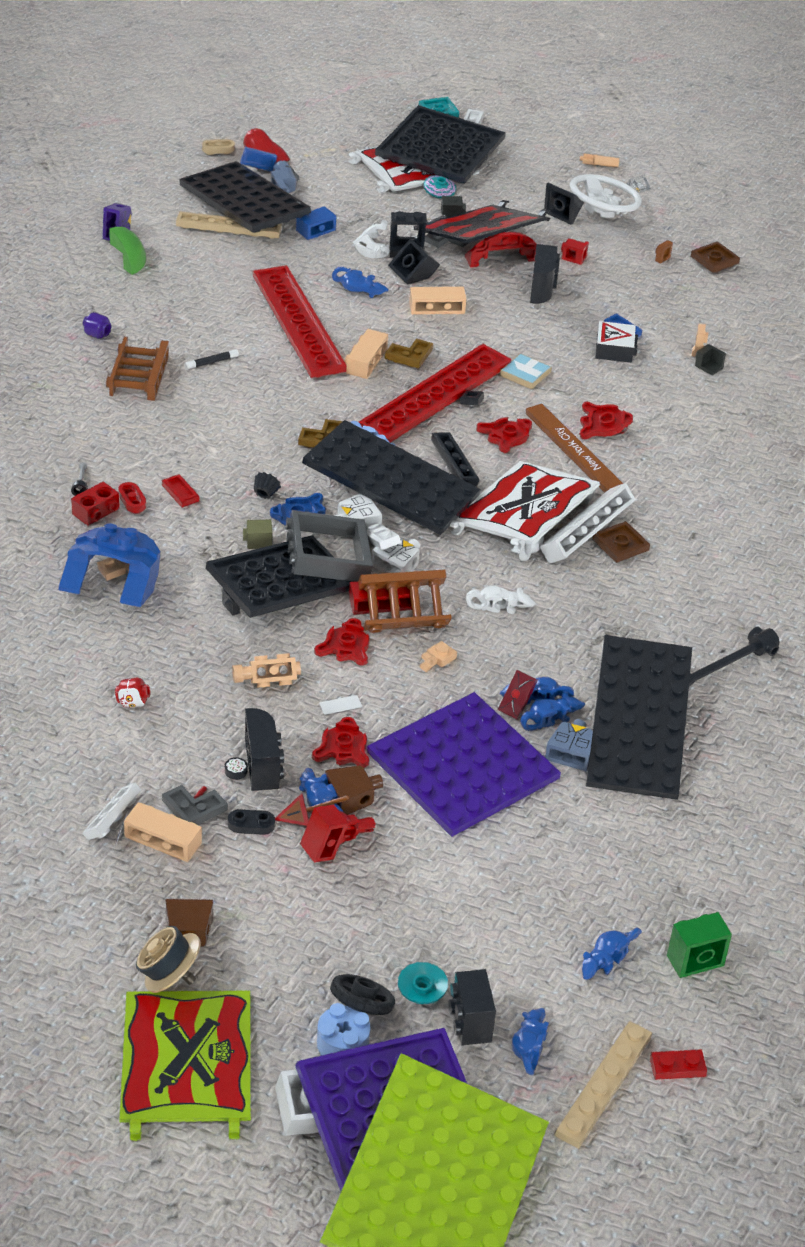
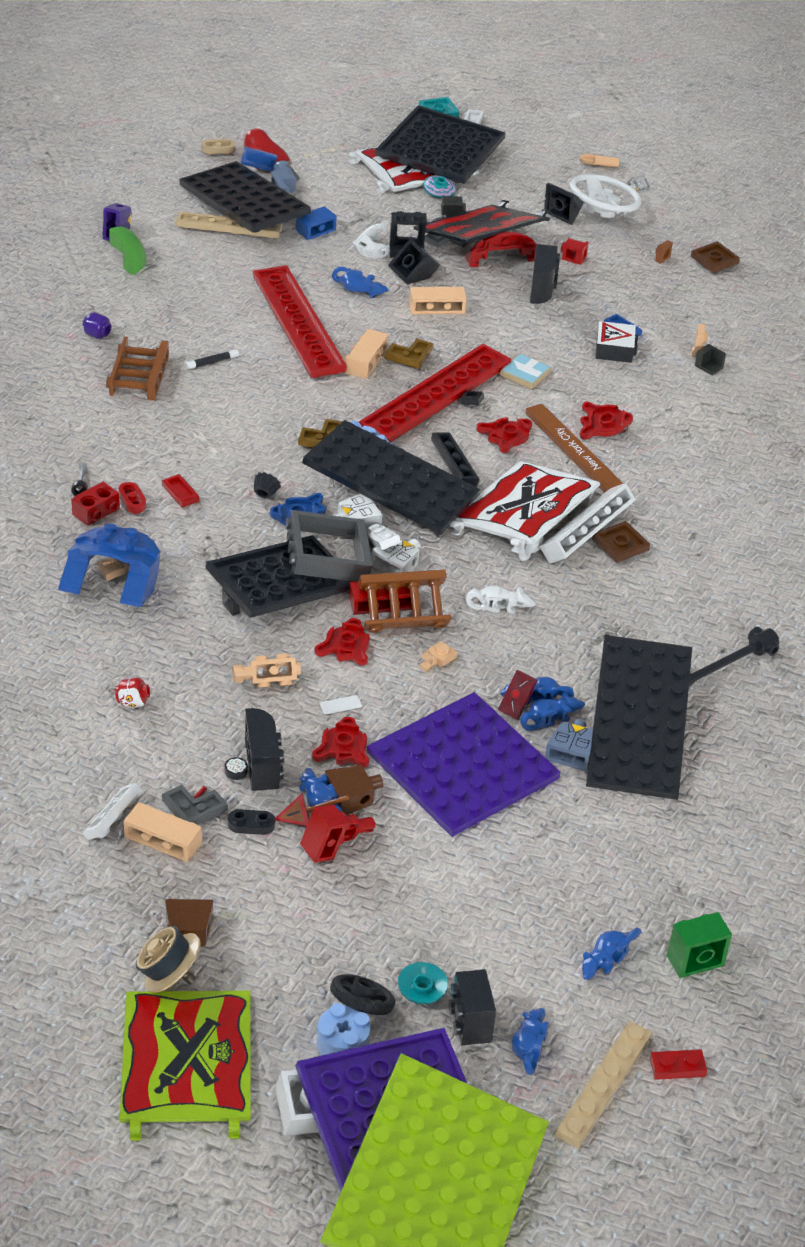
olive brick [243,519,273,549] -> none

